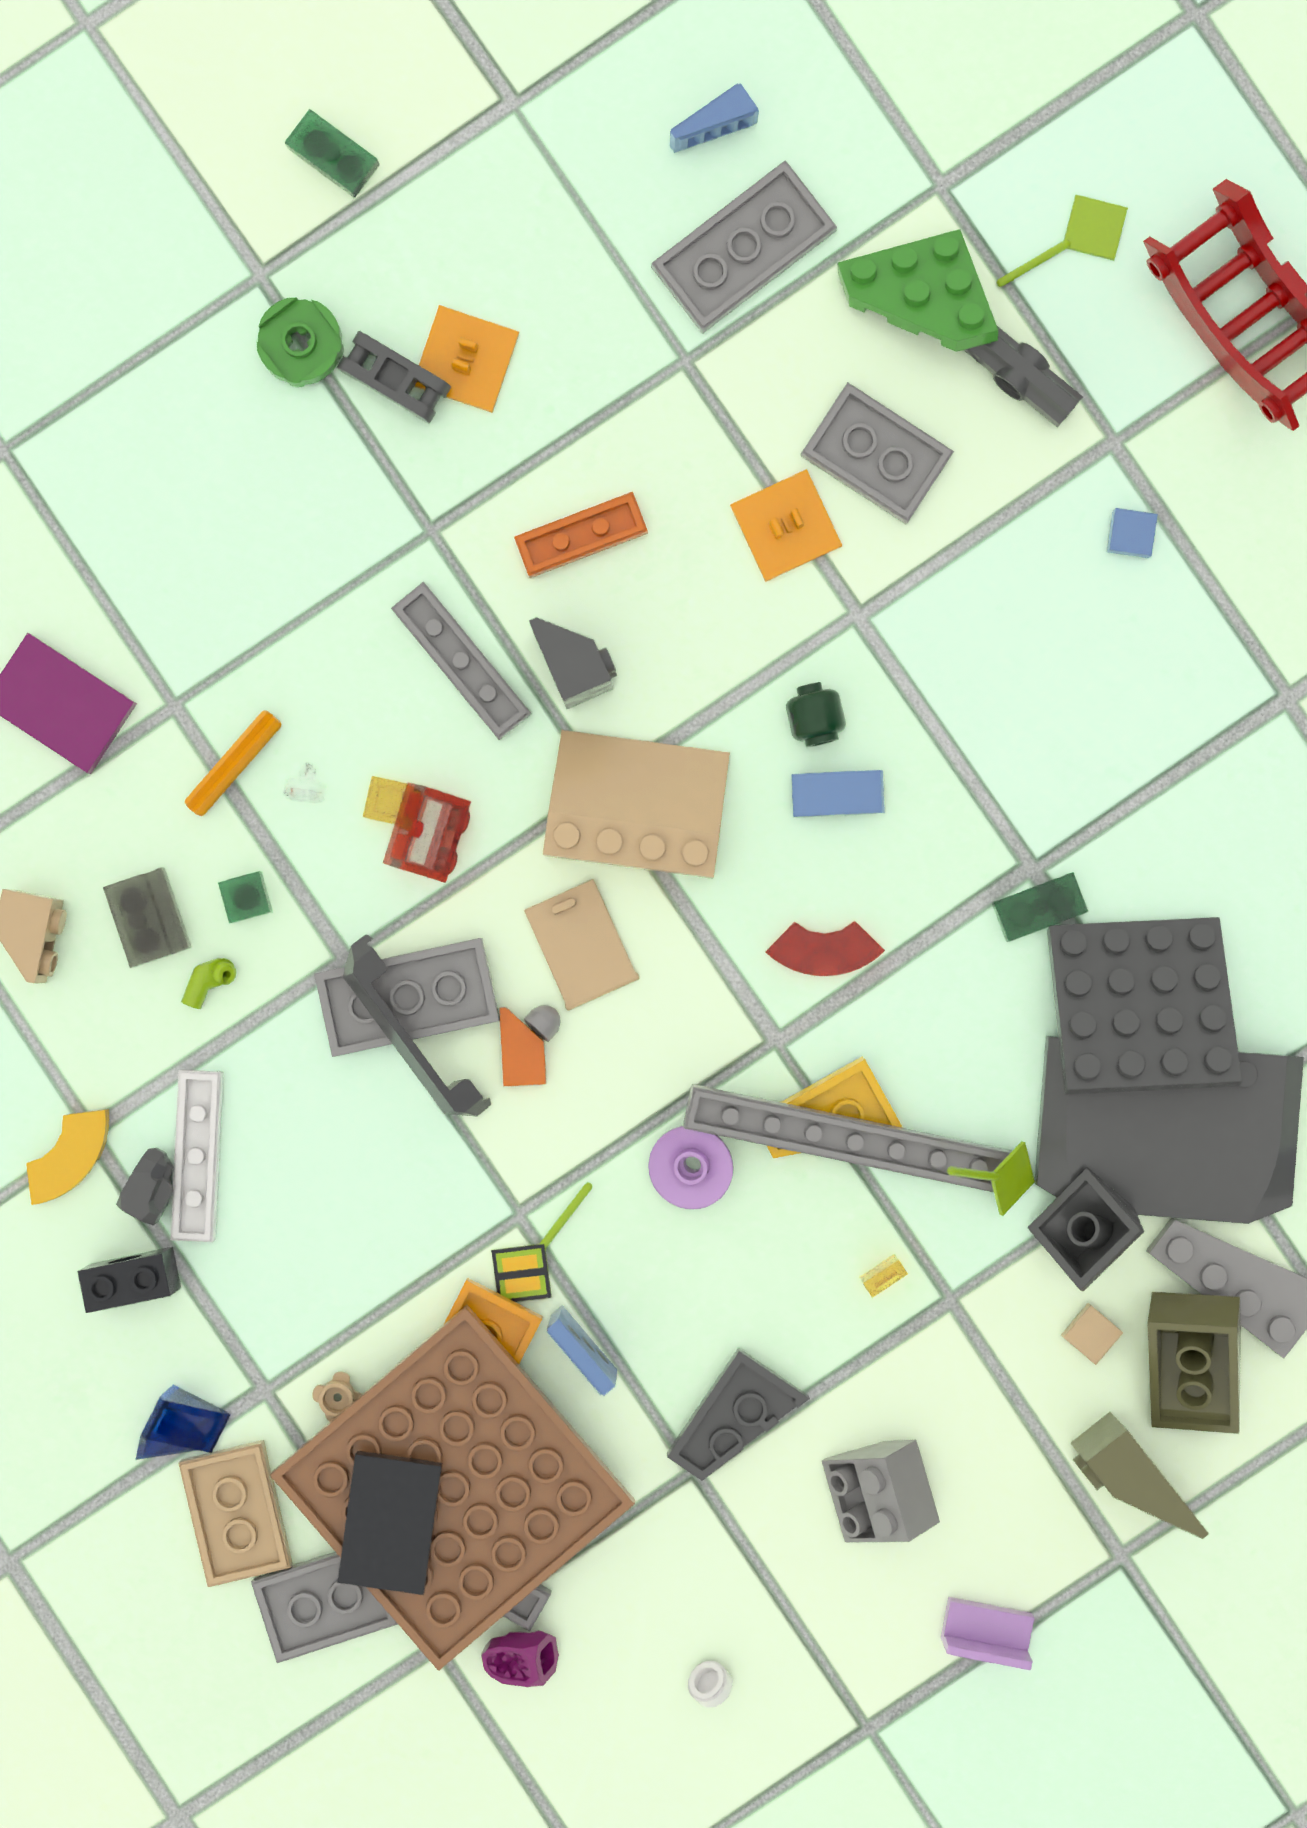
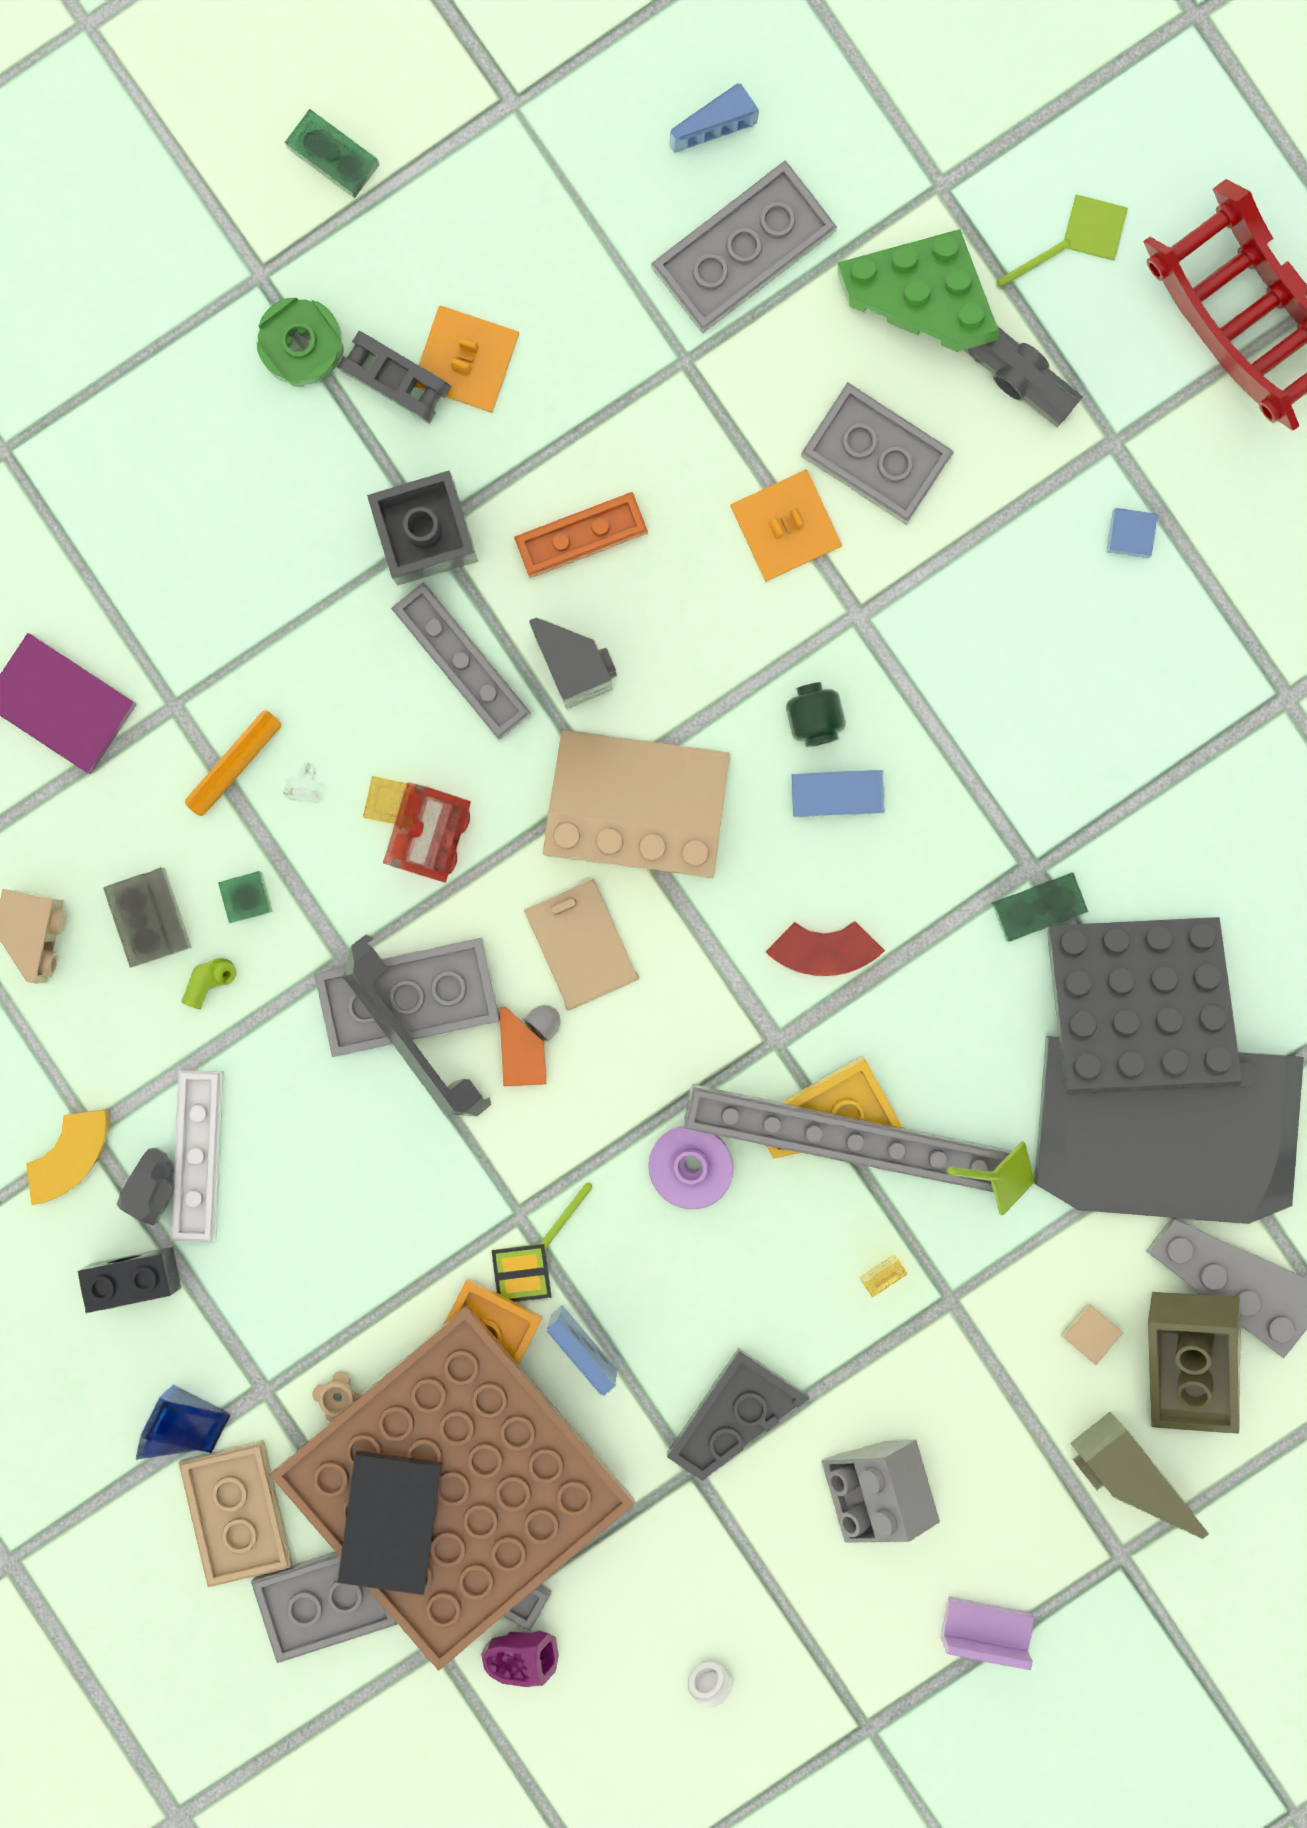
dark grey slope [1027,1168,1145,1292] -> none
none -> dark grey brick [367,470,478,586]

